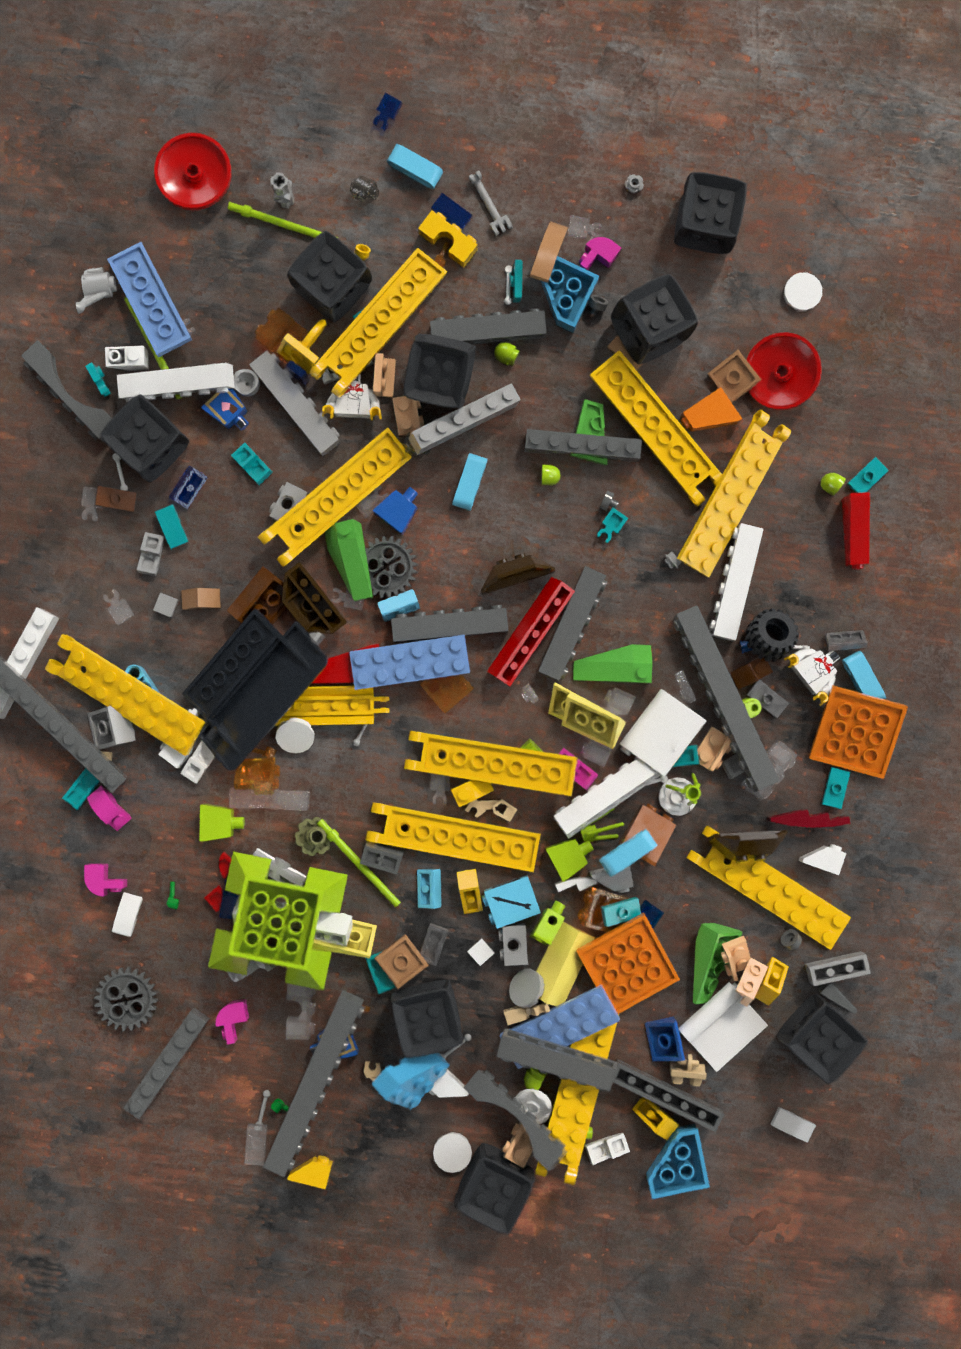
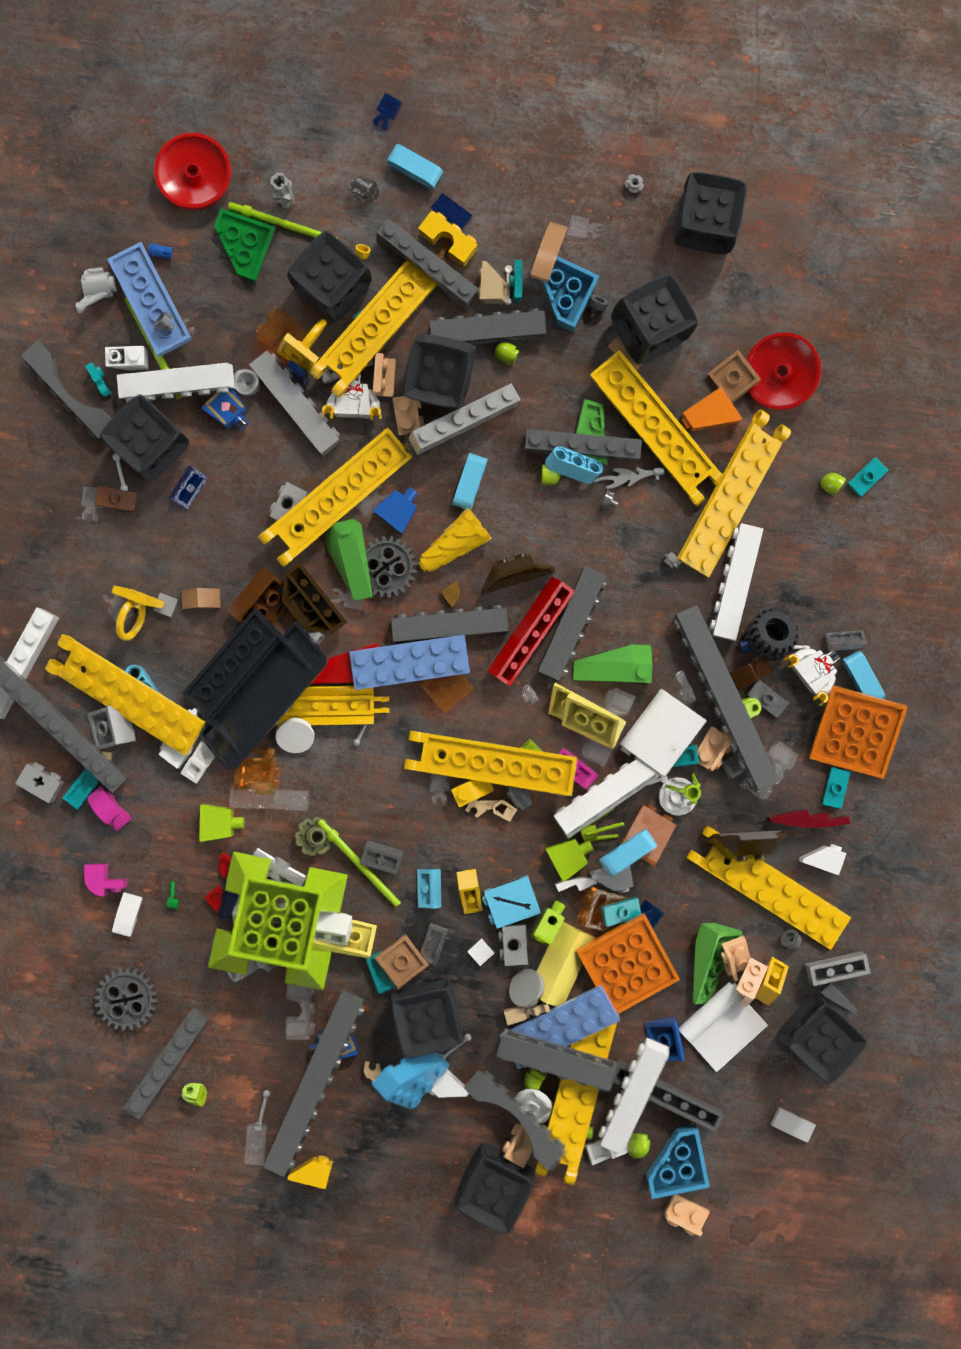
light grey slope [137,532,164,576] -> none
teal slope [155,504,189,549] -> none
dark pink brick [216,999,249,1045] -> none
teal slope [231,443,273,485] -> none
green hand [271,1098,290,1113] -> none
yellow hinge [365,802,541,872] -> none
medium azure slope [378,589,420,622] -> none
white tile [433,1132,472,1173] -> none
light grey hinge [469,171,513,236] -> none
dark pink brick [579,237,621,270] -> none
teal plate [597,508,628,544] -> none
yellow slope [632,1097,679,1140] -> none
tan hips [669,1054,706,1086] -> none
white tile [784,273,822,311] -> none
red slope [842,492,870,570] -> none
none -> light grey brick [15,762,65,803]
none -> yellow tile [112,585,165,641]
none -> blue pin [148,243,173,259]
none -> dark grey tile [154,311,174,332]
none -> lime piece [182,1083,207,1107]
none -> green plate [215,209,275,282]
none -> dark grey arch [376,218,479,311]
none -> yellow cone [418,508,491,572]
none -> pearl gold tile [441,581,460,608]
none -> tan slope [478,261,508,304]
none -> dark grey brick [506,786,533,811]
none -> medium azure beam [545,446,603,484]
none -> light grey piece [594,467,664,489]
none -> white brick [598,1038,668,1155]
none -> lime piece [627,1133,650,1159]
none -> light nougat bracket [664,1194,710,1236]

